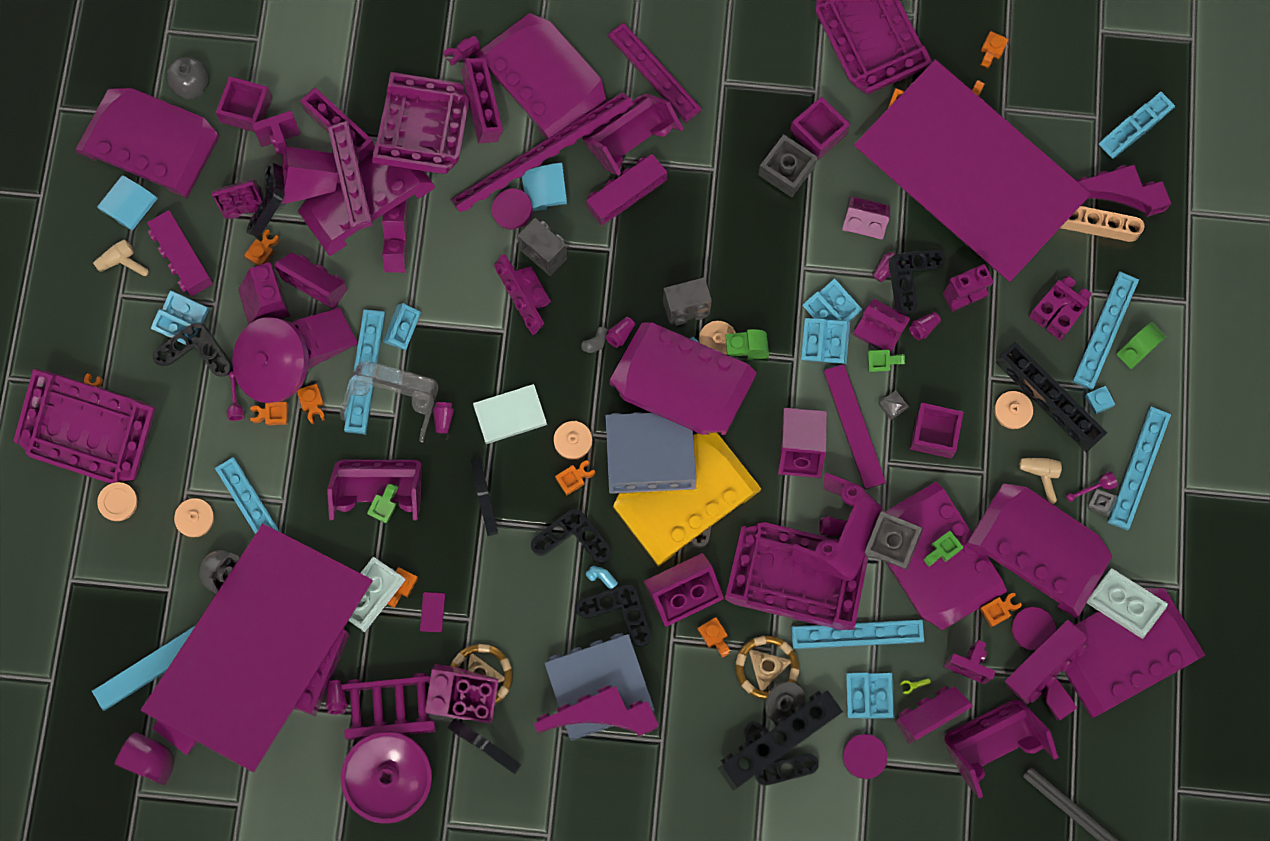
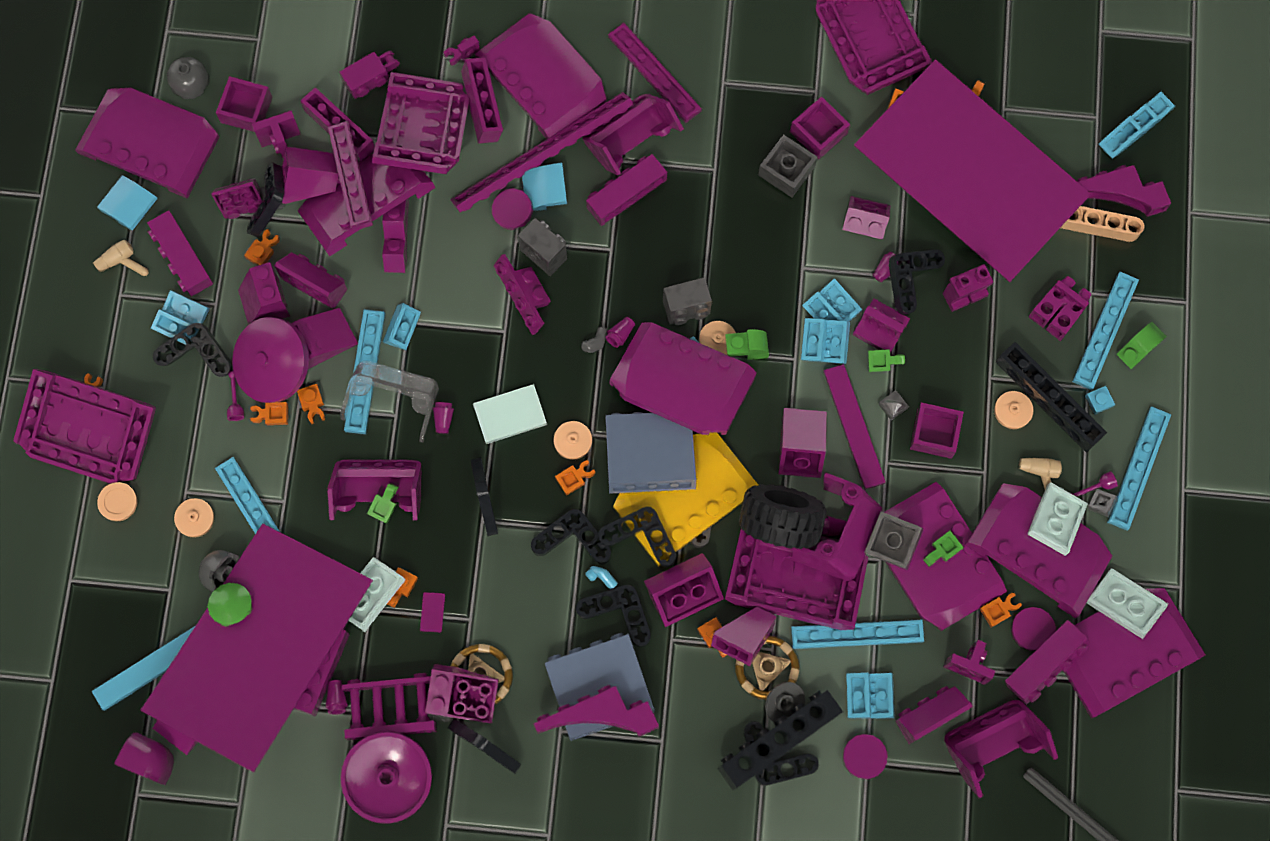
lime hand [900,678,931,695] -> none
magenta cone [909,312,941,340] -> none
orange plate [981,31,1009,68] -> none
magenta slope [1043,679,1077,720] -> none
none -> bright green dish [208,583,252,627]
none -> magenta brick [339,51,399,99]
none -> black beam [598,507,677,566]
none -> magenta slope [711,607,777,666]
none -> black tyre [739,484,826,549]
none -> light aqua tile [1028,482,1088,556]

